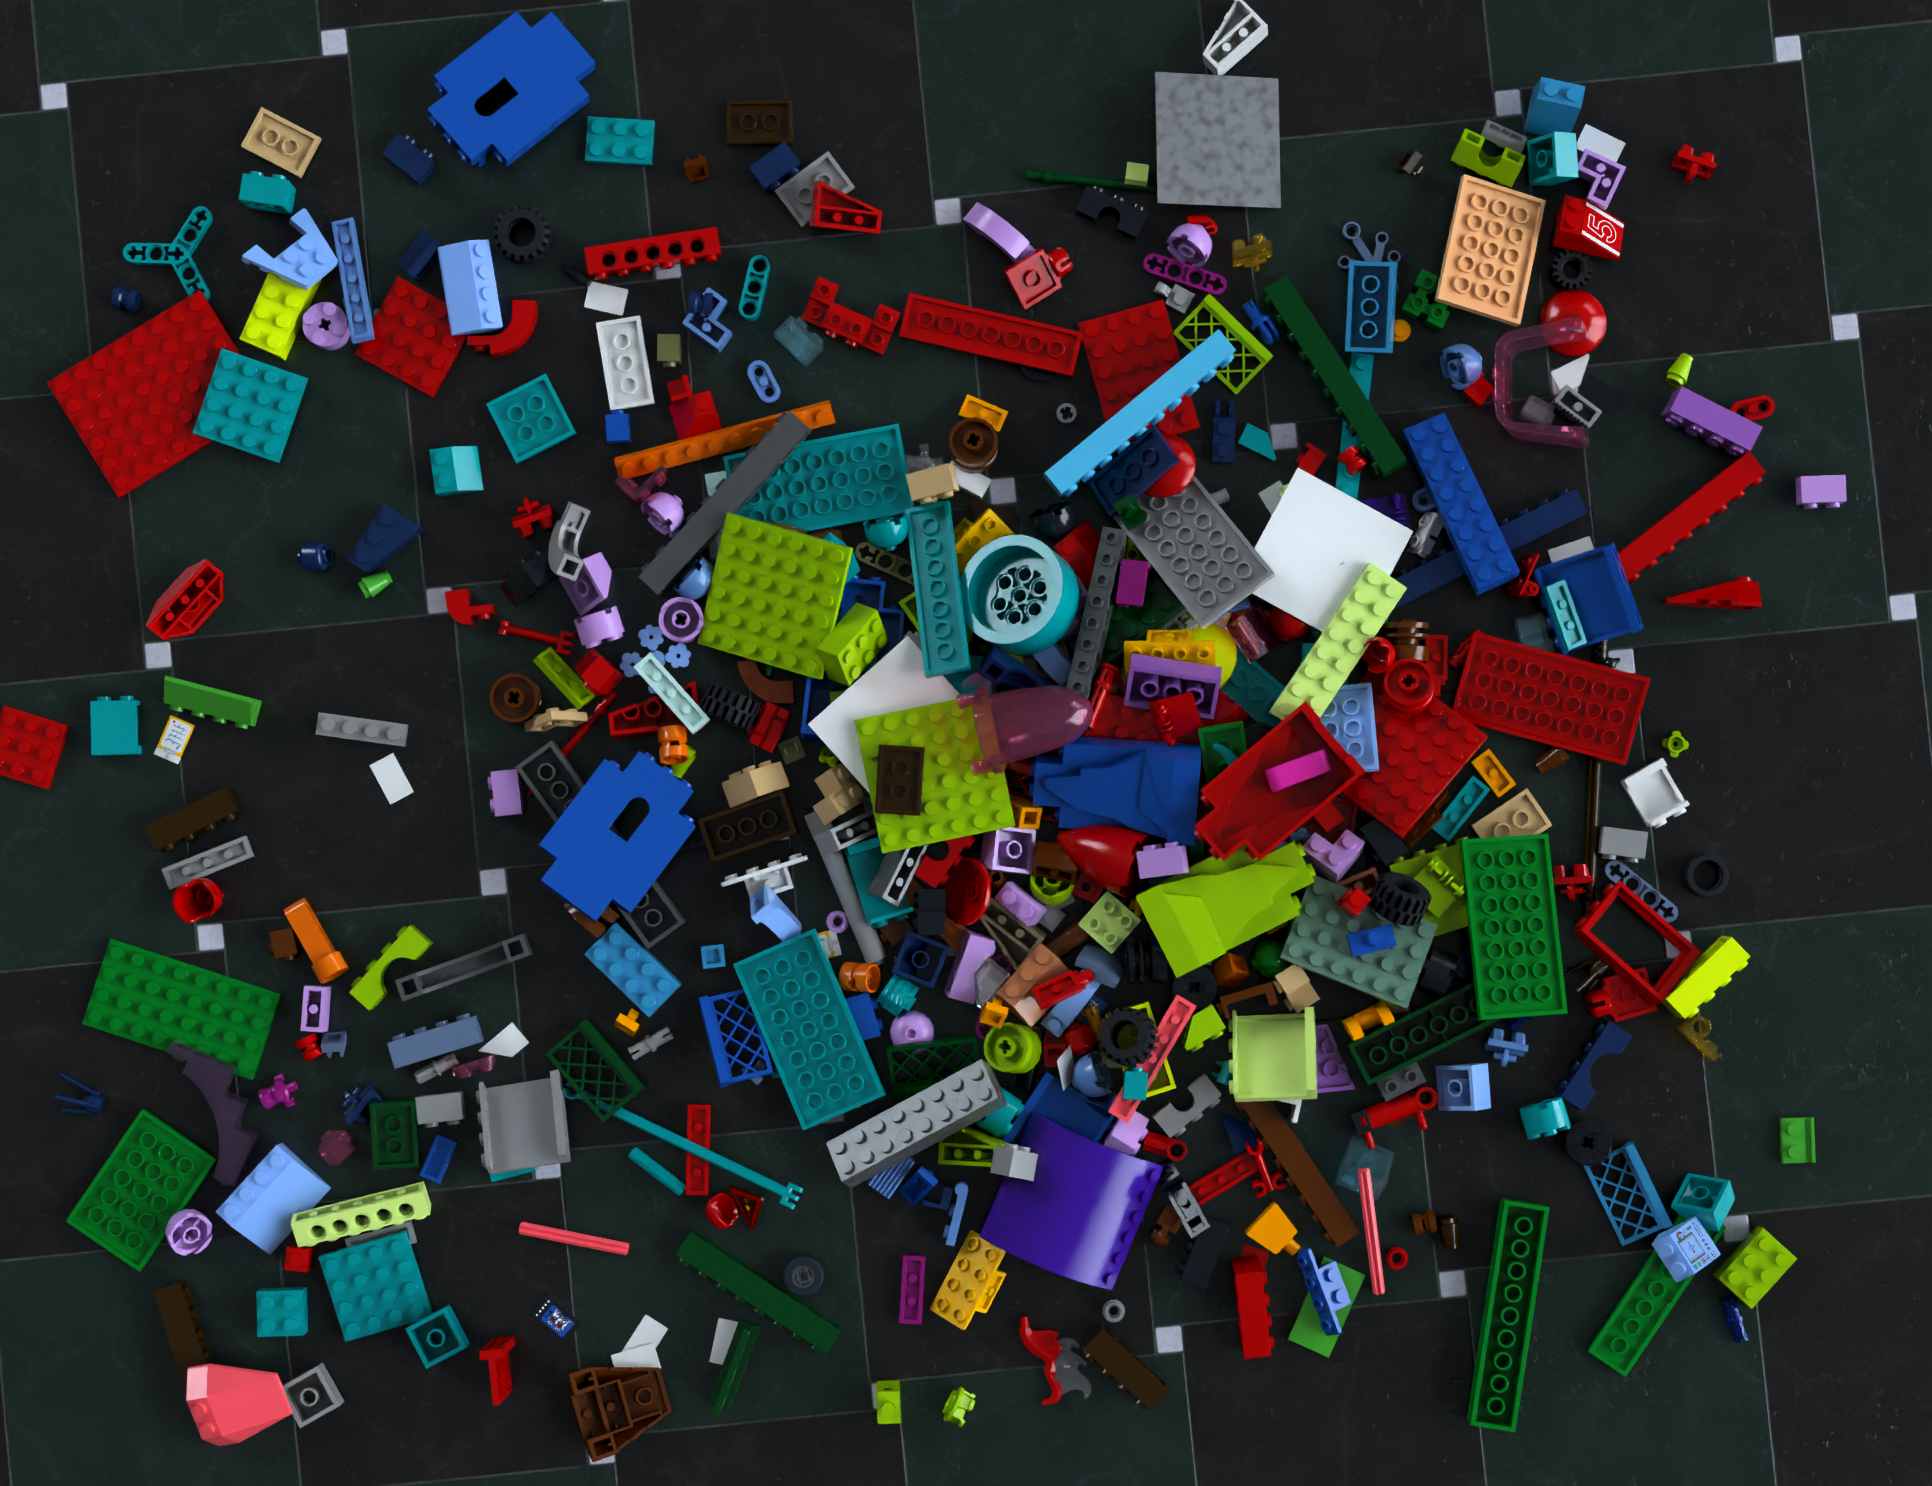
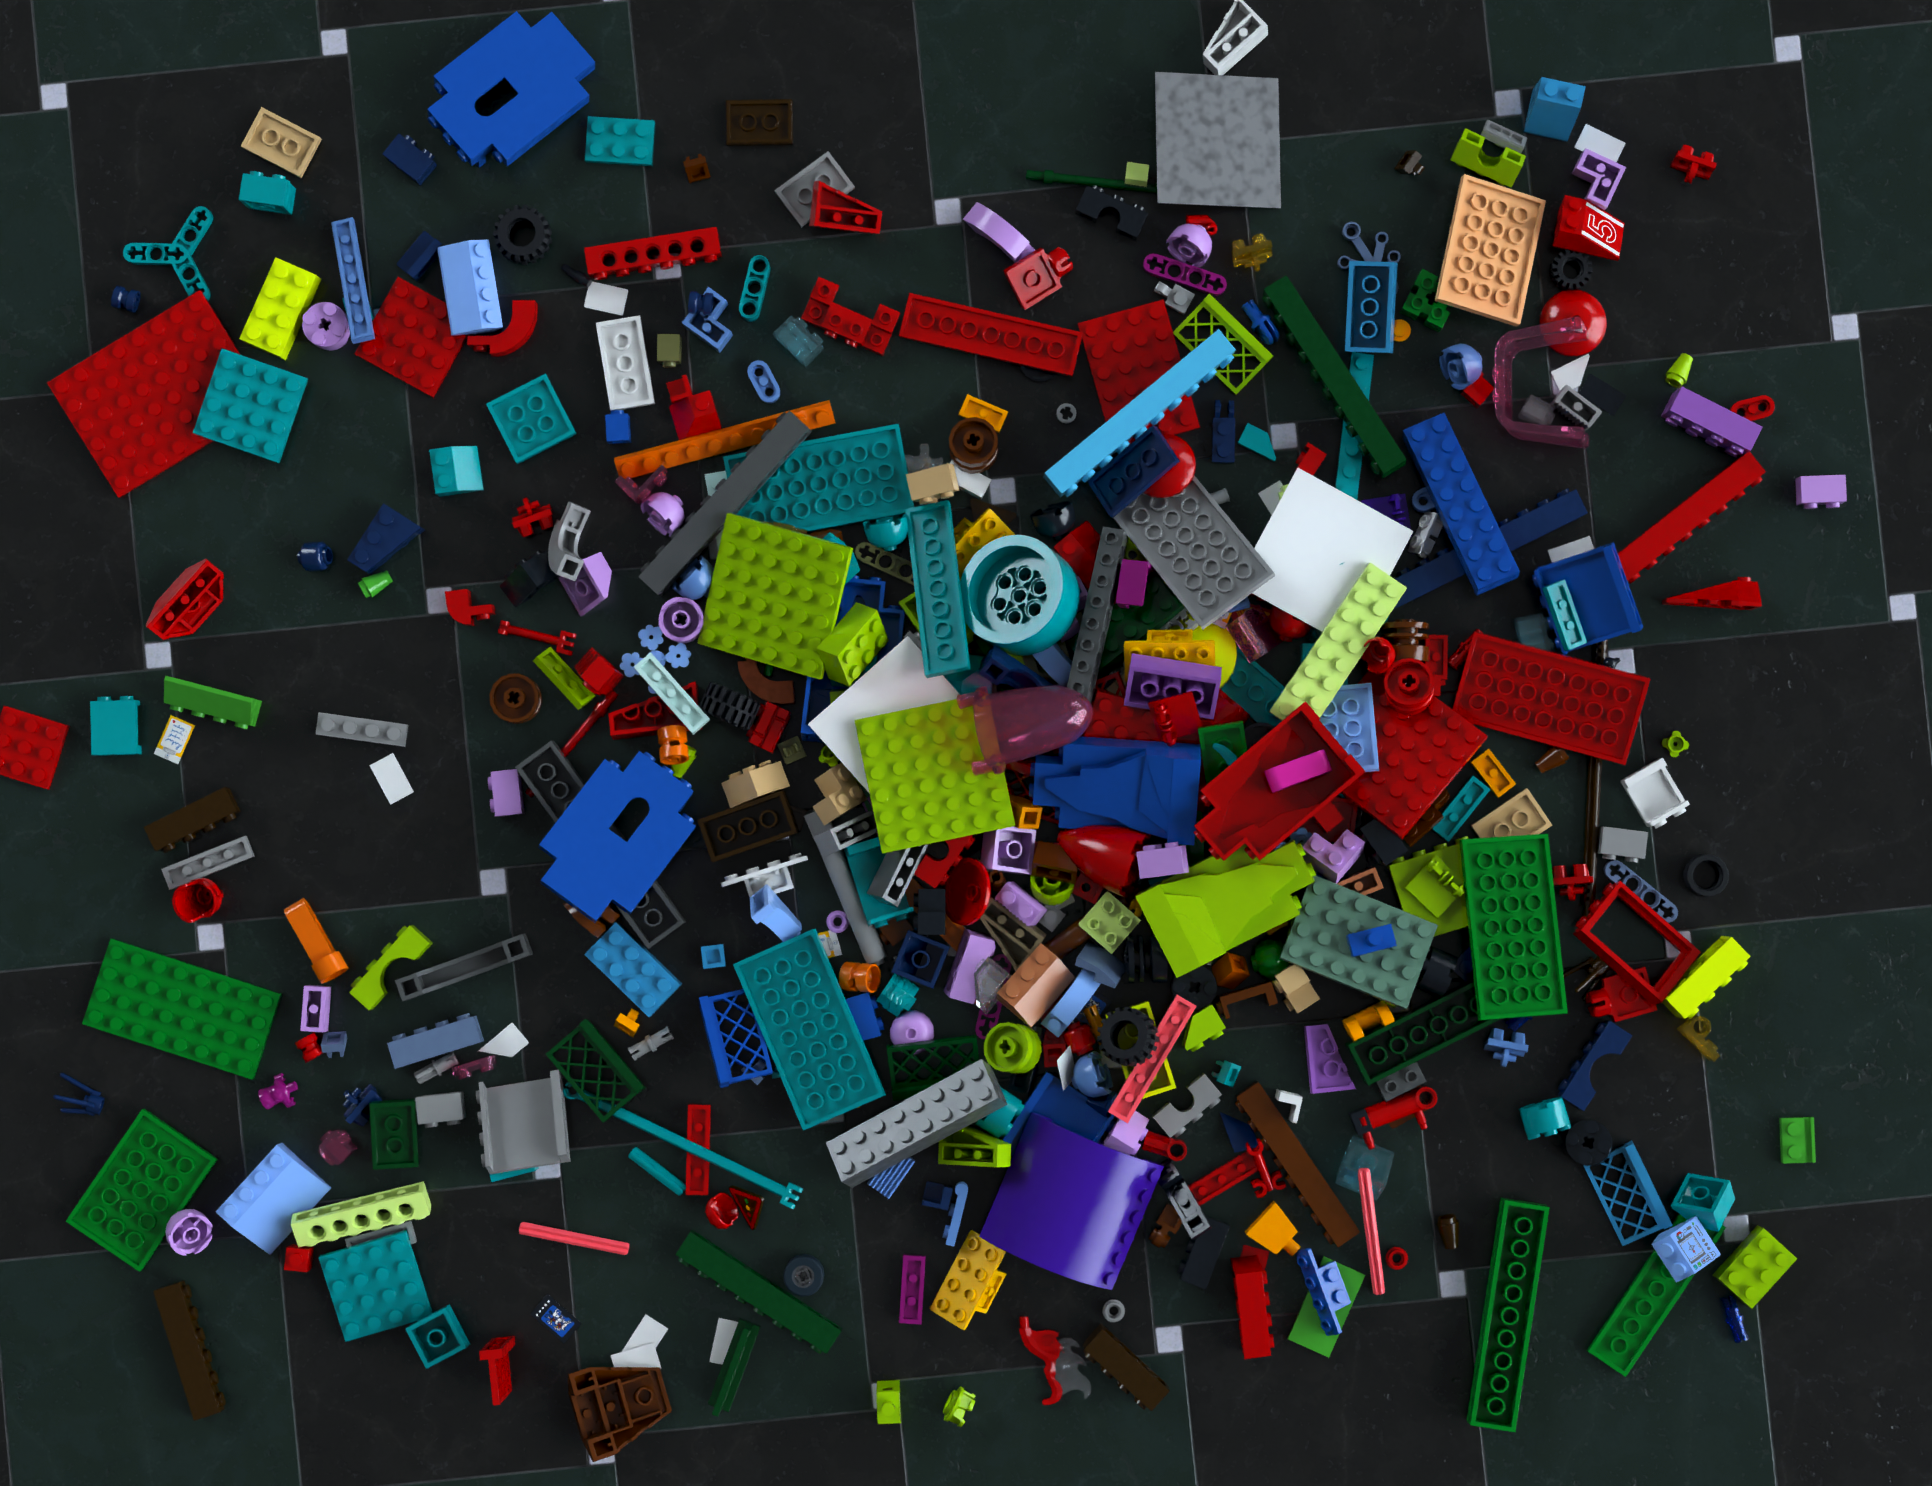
clear purple arch [166,1040,259,1187] -> none
coral wedge [186,1363,293,1446] -> none
light blue wing [242,208,338,290] -> none
teal brick [256,1287,308,1337] -> none
reddish brown brick [269,927,301,962] -> none
light grey brick [282,1362,345,1428] -> none
blue tile [419,1133,458,1184] -> none
tan plate [524,708,588,732] -> none
lavender brick [574,606,625,649] -> none
dark blue brick [749,141,802,193] -> none
dark brown tile [875,745,925,816] -> none
blue tile [898,1166,938,1206] -> none
light orange tile [979,998,1009,1028] -> none
light grey brick [990,1143,1038,1181] -> none
red hinge [1031,968,1094,1011] -> none
red pin [1080,663,1120,731] -> none
dark green bracket [1113,493,1147,531] -> none
teal brick [1122,1066,1148,1100] -> none
yellowish green panel [1228,1007,1317,1102] -> none
red brick [1335,887,1372,919] -> none
red wheel [1337,445,1368,476] -> none
black tyre [1369,872,1432,926] -> none
reddish brown wheel [1410,1210,1437,1236] -> none
light blue slope [1435,1063,1491,1111] -> none
red hinge [1506,554,1540,598] -> none
teal brick [1527,131,1579,187] -> none

